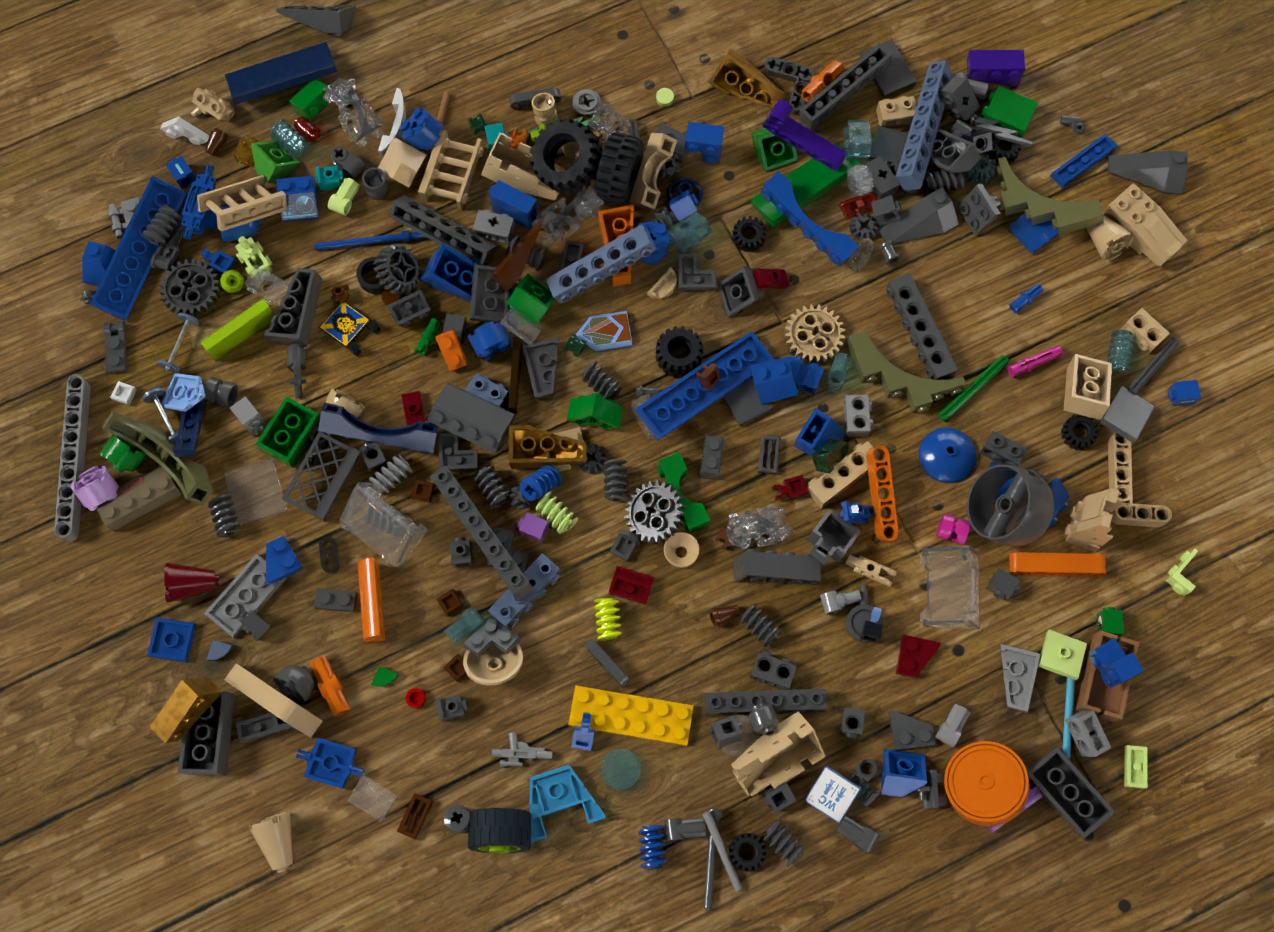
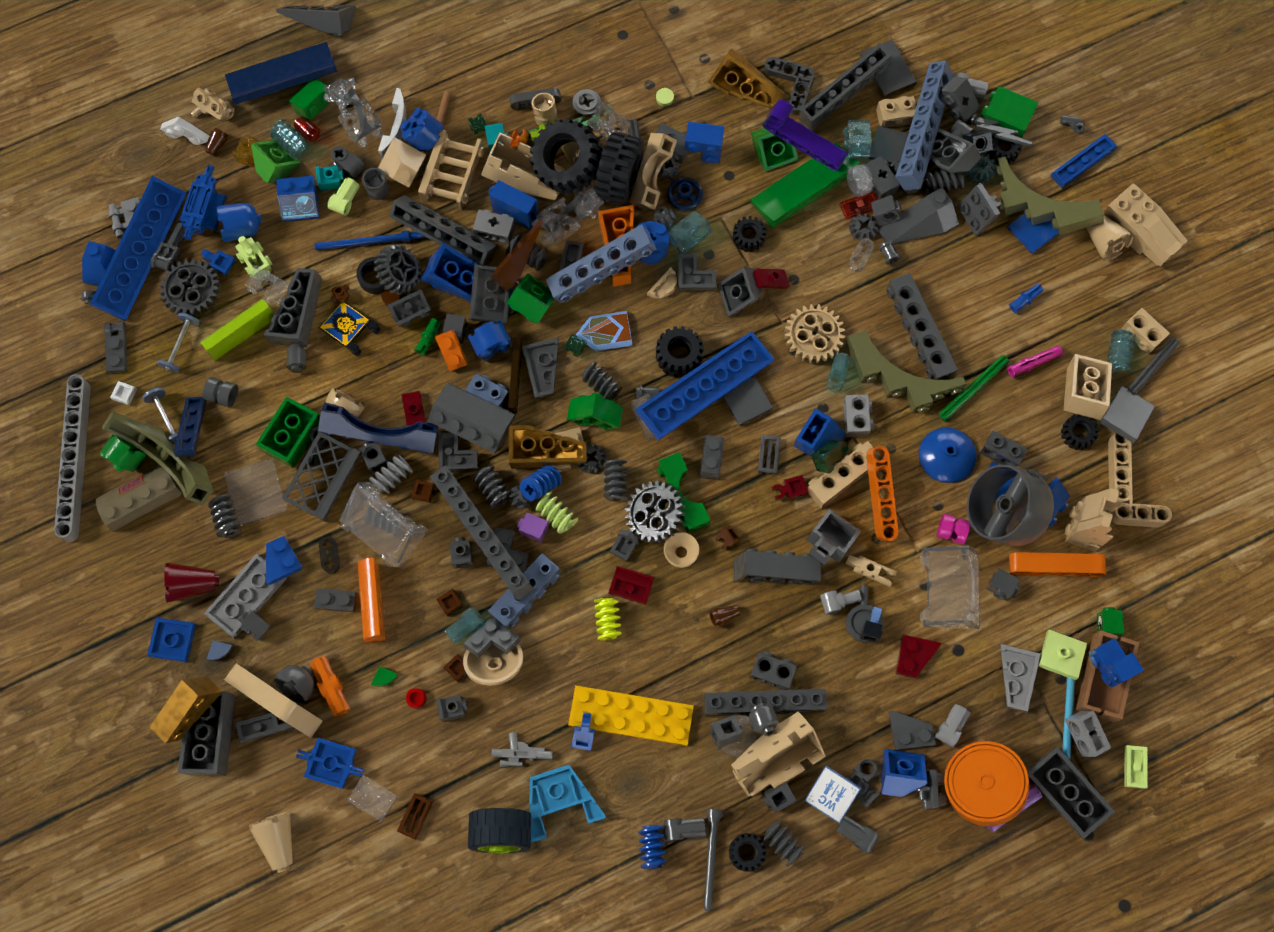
lavender brick [71,466,119,511] -> none
dark grey piece [142,205,182,246] -> none
light blue tile [161,373,205,412] -> none
blue brick [166,156,196,189] -> none
tan fence [197,175,287,231] -> none
lime plate [220,270,244,293] -> none
light grey brick [230,396,267,437] -> none
dark grey piece [289,357,306,398] -> none
dark grey piece [444,805,471,833] -> none
clear brick [500,307,542,345] -> none
dark grey beam [584,639,630,688] -> none
clear light blue tile [601,749,641,790] -> none
blue brick [669,190,699,221] -> none
reddish brown tile [696,363,721,391] -> none
light grey bar [702,811,743,891] -> none
clear hips [726,503,793,550] -> none
dark grey piece [740,603,783,647] -> none
blue slope [750,357,798,404] -> none
blue arch [761,171,859,267] -> none
blue brick [788,356,824,395] -> none
orange piece [801,60,845,103] -> none
blue hips [840,501,875,525] -> none
dark grey brick [840,707,865,739] -> none
dark purple wedge [966,50,1025,88] -> none
dark grey wedge [1108,151,1188,195] -> none
yellowish green bracket [1165,549,1198,596] -> none
blue brick [1168,380,1201,406] -> none

